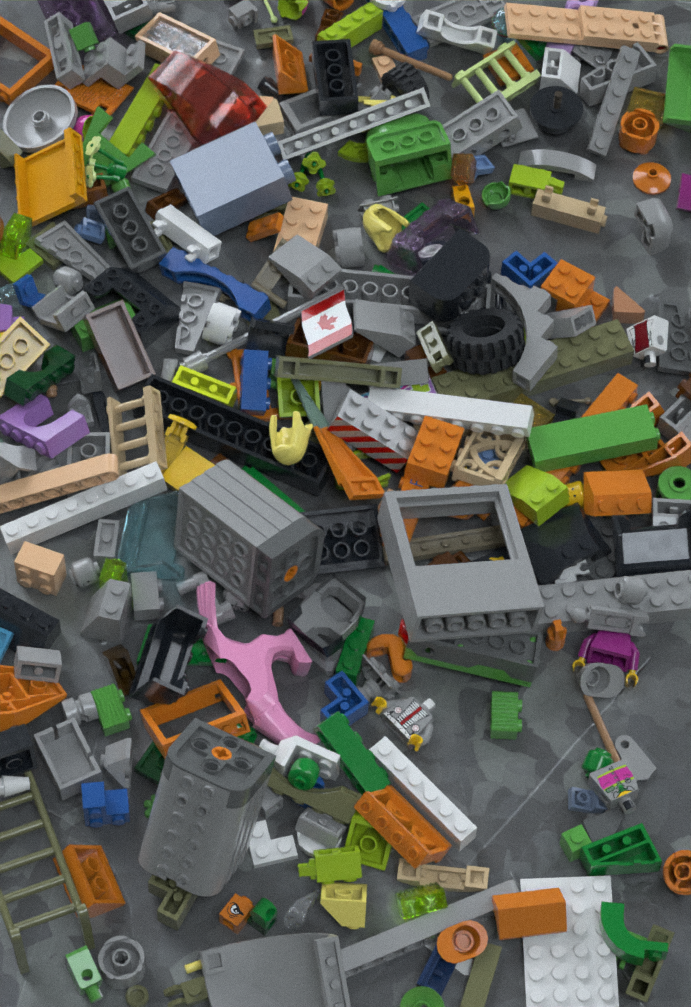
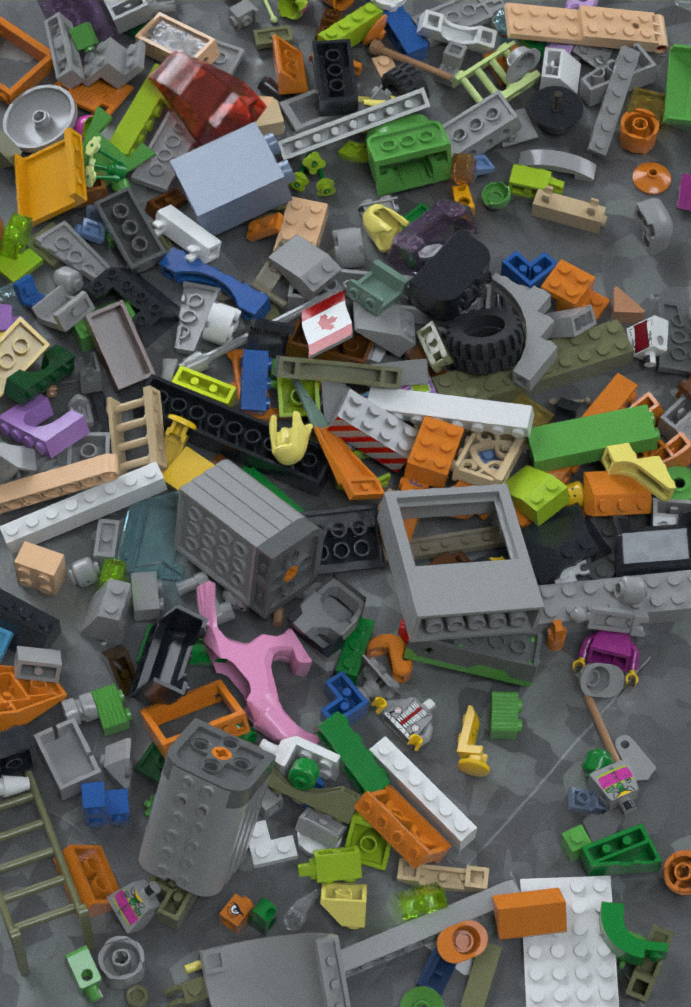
none -> light grey torso [106,880,161,934]
none -> sand green panel [345,259,409,316]
none -> orange dish [363,14,388,46]
none -> light grey slope [434,40,468,87]
none -> yellow piece [457,705,490,777]
none -> light grey piece [506,46,541,84]
none -> light yellow arch [601,443,676,501]

